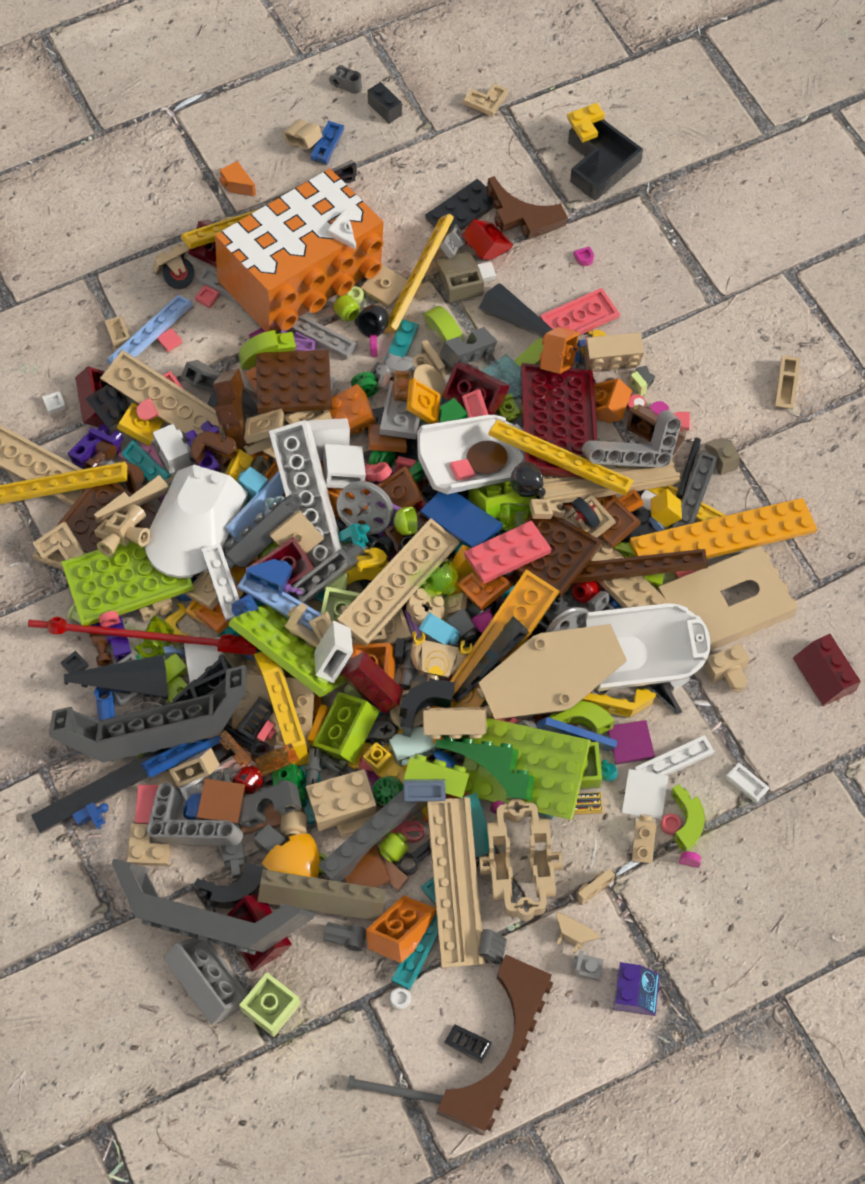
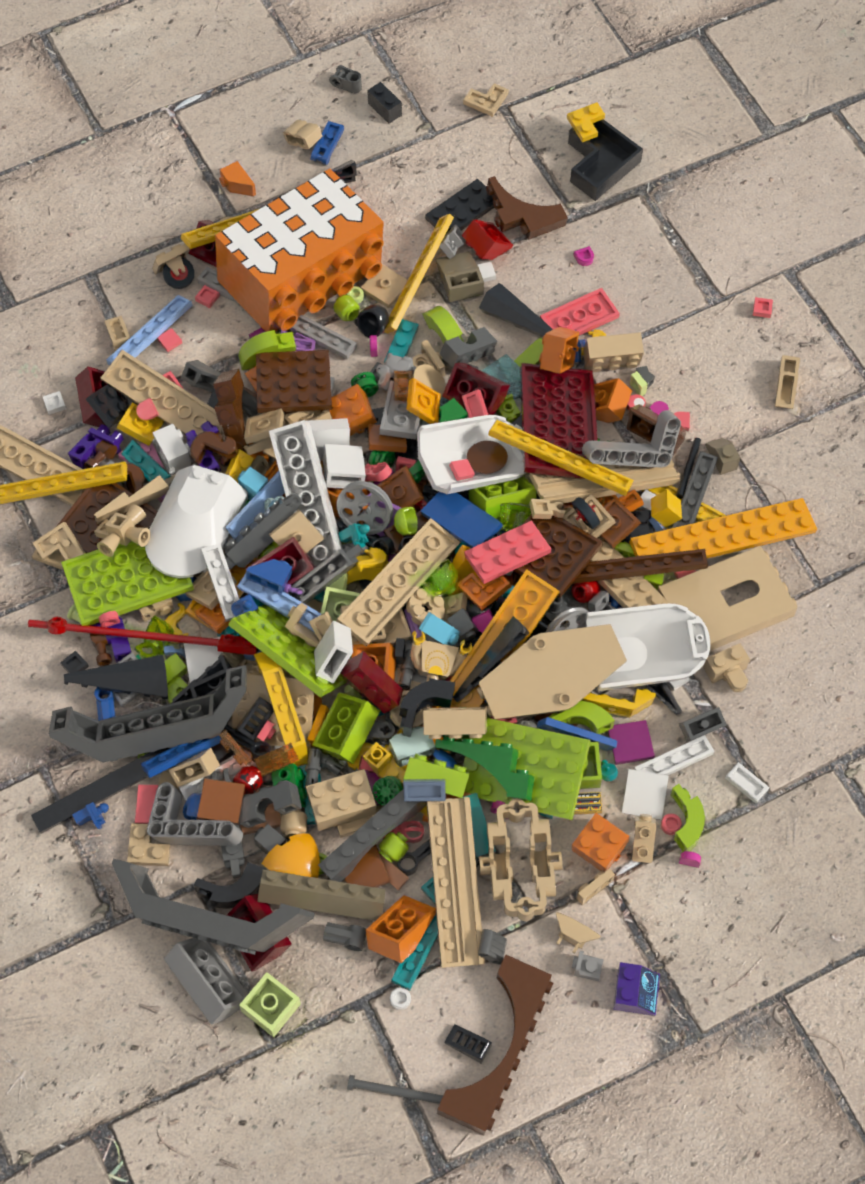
white tile [326,209,356,249] -> none
black piece [511,462,546,497] -> none
dark red slope [793,634,861,706] -> none
none -> orange brick [572,813,629,872]
none -> dark grey brick [679,707,727,742]
none -> coral plate [753,297,773,318]

